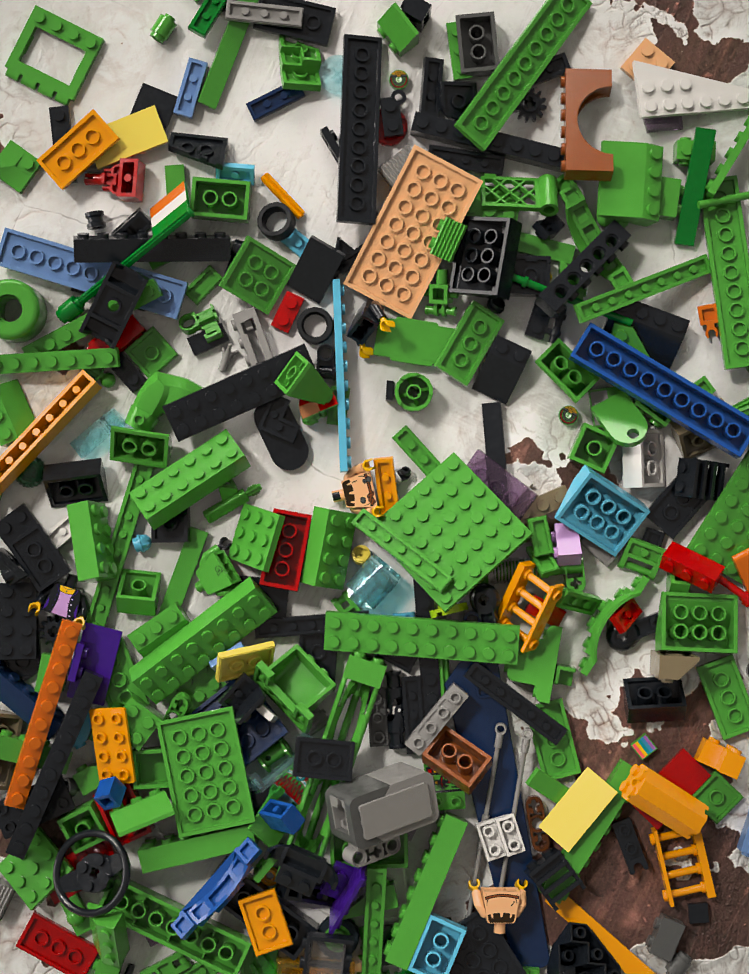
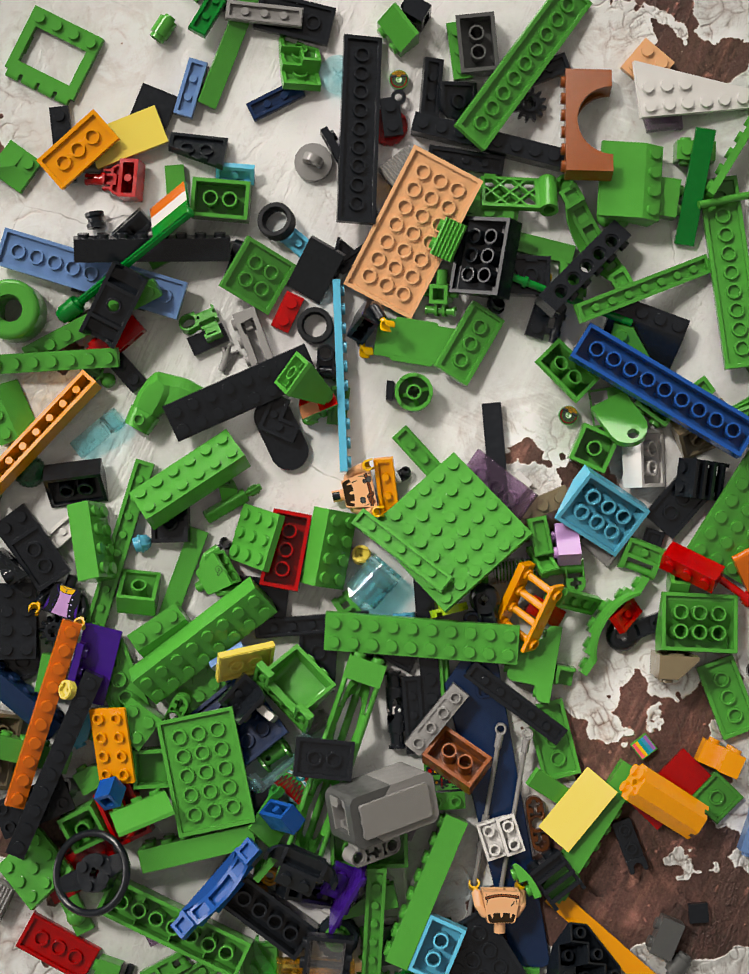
bright green slope [87,902,130,967] -> none
bright green slope [110,426,172,469] -> none
bright green tile [125,326,179,378] -> none
bright green tile [186,265,223,306] -> none
light orange tile [238,888,293,957] -> none
light orange axle [261,173,305,219] -> none
dark grey tile [367,688,389,747] -> none
black slope [471,335,532,405] -> none
black bracket [532,214,565,241] -> none
black slope [623,677,687,723] -> none
light orange fence [649,827,716,907] -> none
orange plate [697,303,719,338] -> none
none -> light yellow tile [58,680,77,700]
none -> light grey tile [294,143,333,182]
none -> bright green slope [510,863,542,899]

